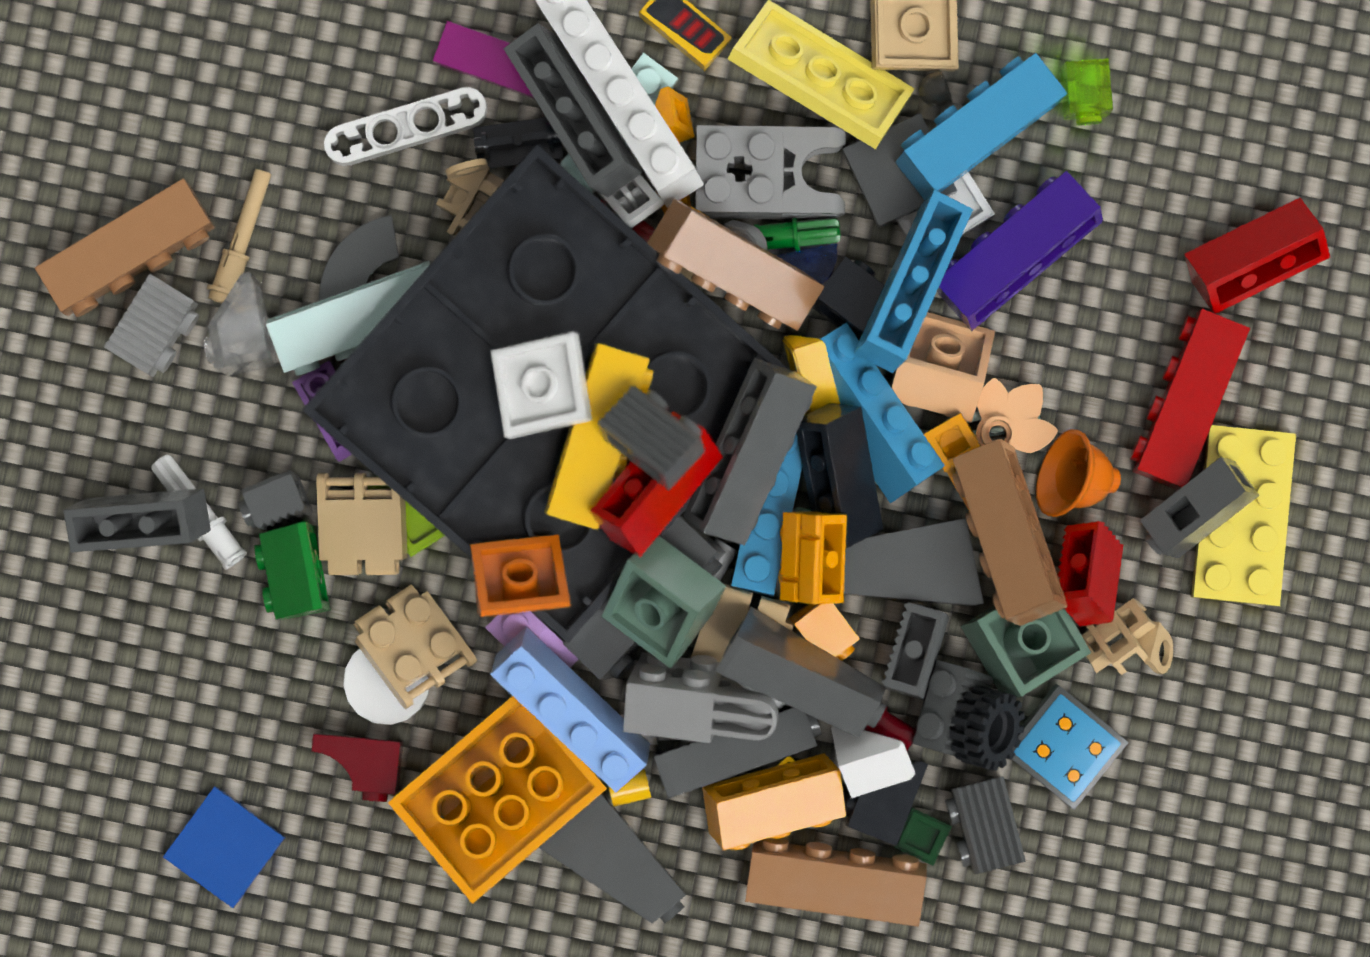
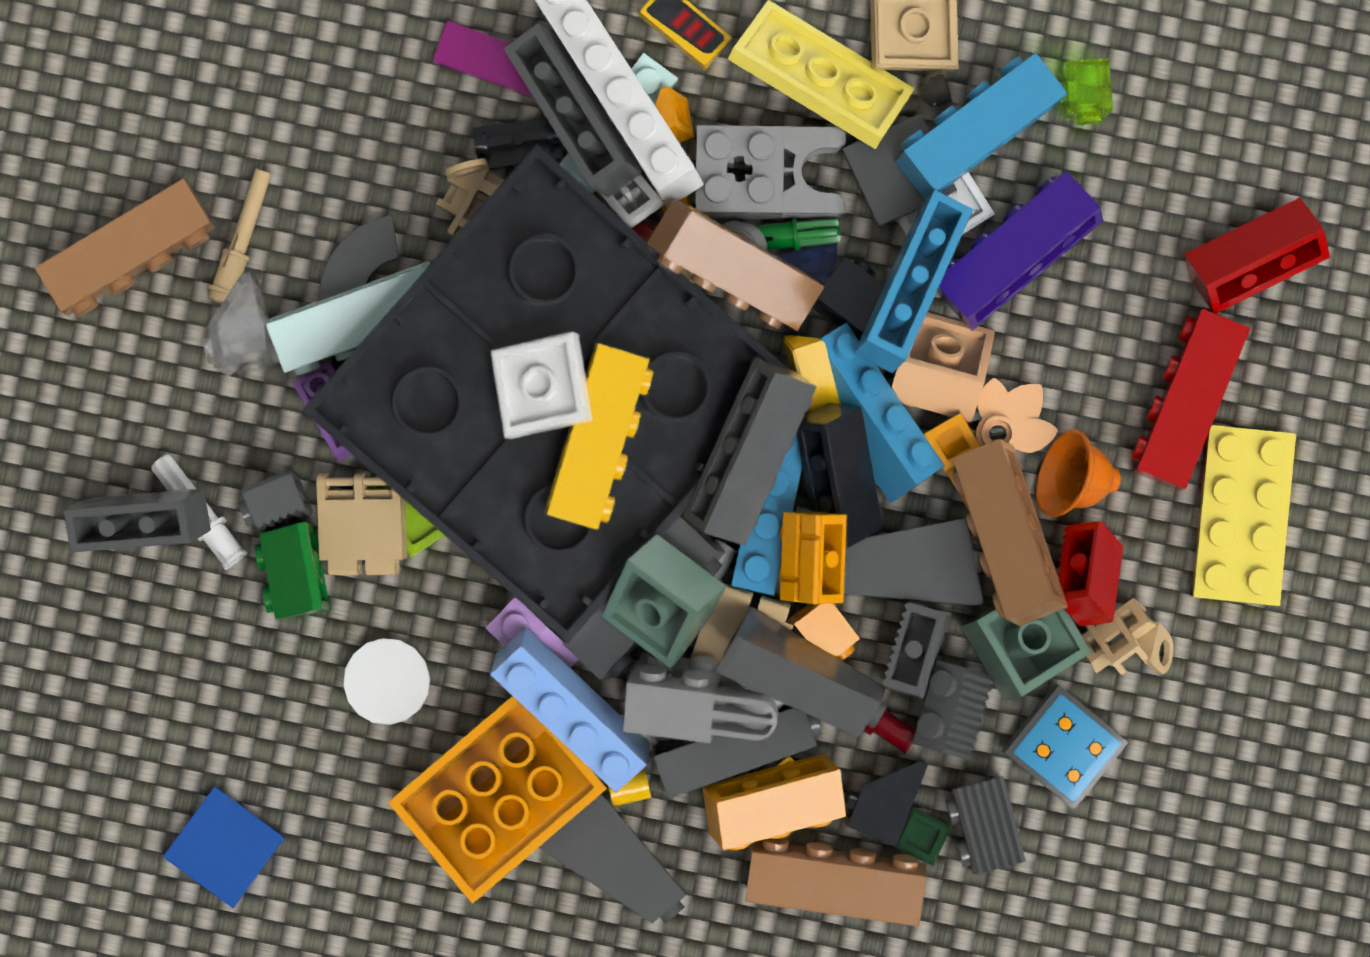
light grey brick [104,274,199,377] -> none
dark red arch [311,734,404,802] -> none
white beam [324,87,487,166] -> none
tan plate [354,585,477,709] -> none
orange slope [471,535,570,617] -> none
red brick [590,411,723,557] -> none
dark grey brick [598,386,705,490] -> none
white slope [831,726,916,798] -> none
black tyre [949,686,1025,771] -> none
dark grey brick [1140,457,1260,558] -> none

